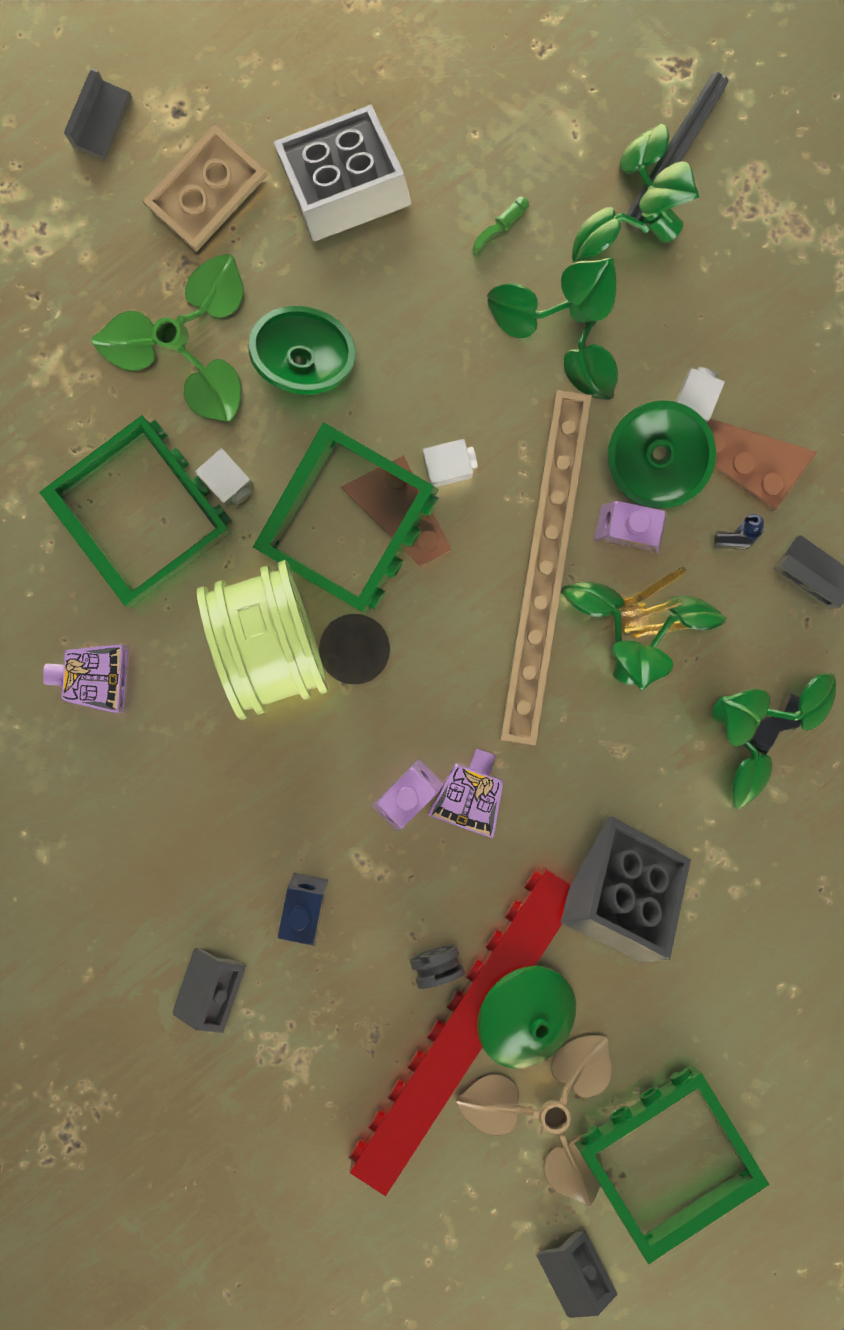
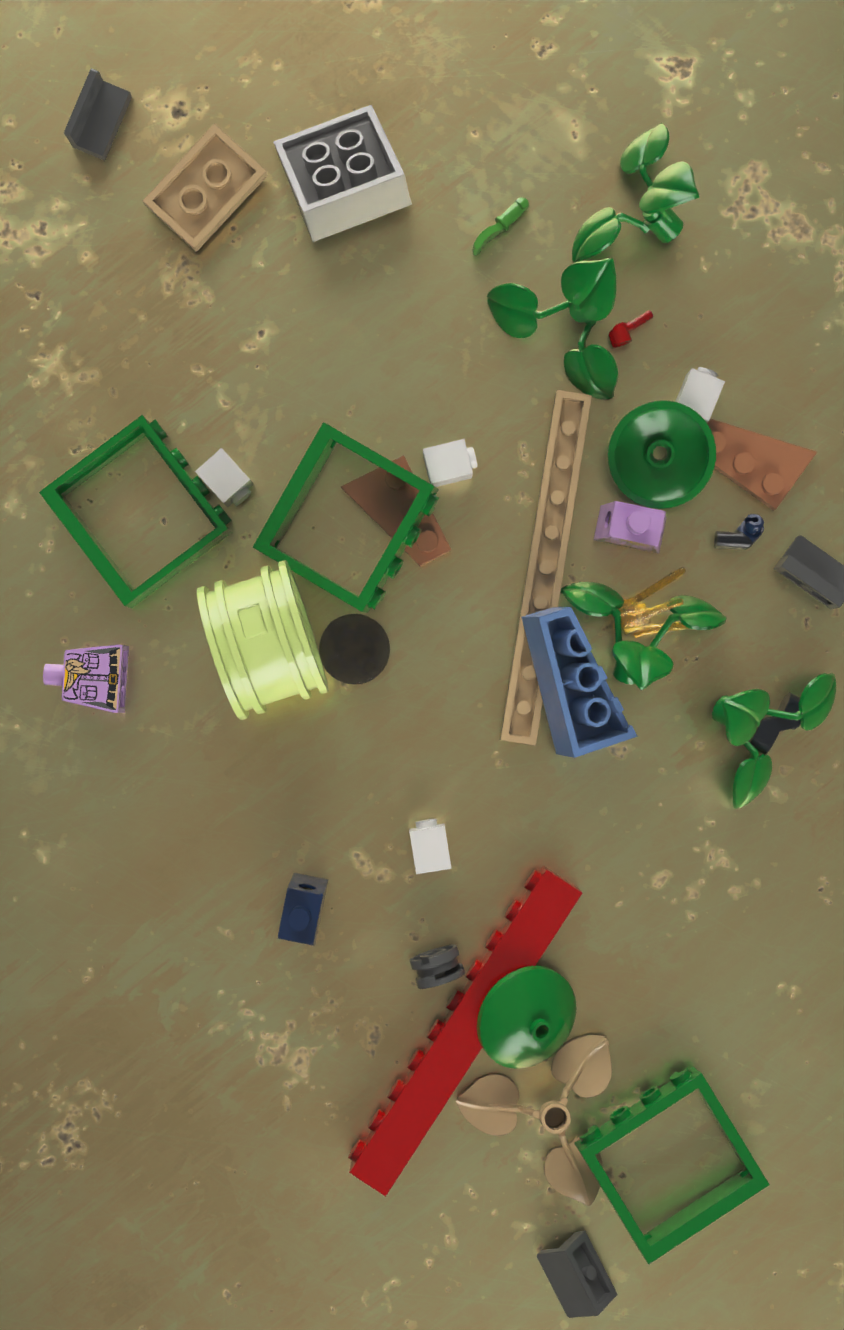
bright green plant [91,254,244,422] -> none
dark grey panel [173,948,246,1033] -> none
green dish [248,306,356,395] -> none
lavender torso [372,759,444,831] -> none
torso [428,748,503,838] -> none
dark grey slope [561,817,691,963] -> none
dark grey axle [626,72,729,228] -> none
none -> white brick [409,819,452,874]
none -> medium blue wedge [521,607,638,758]
none -> red hand [609,310,653,348]

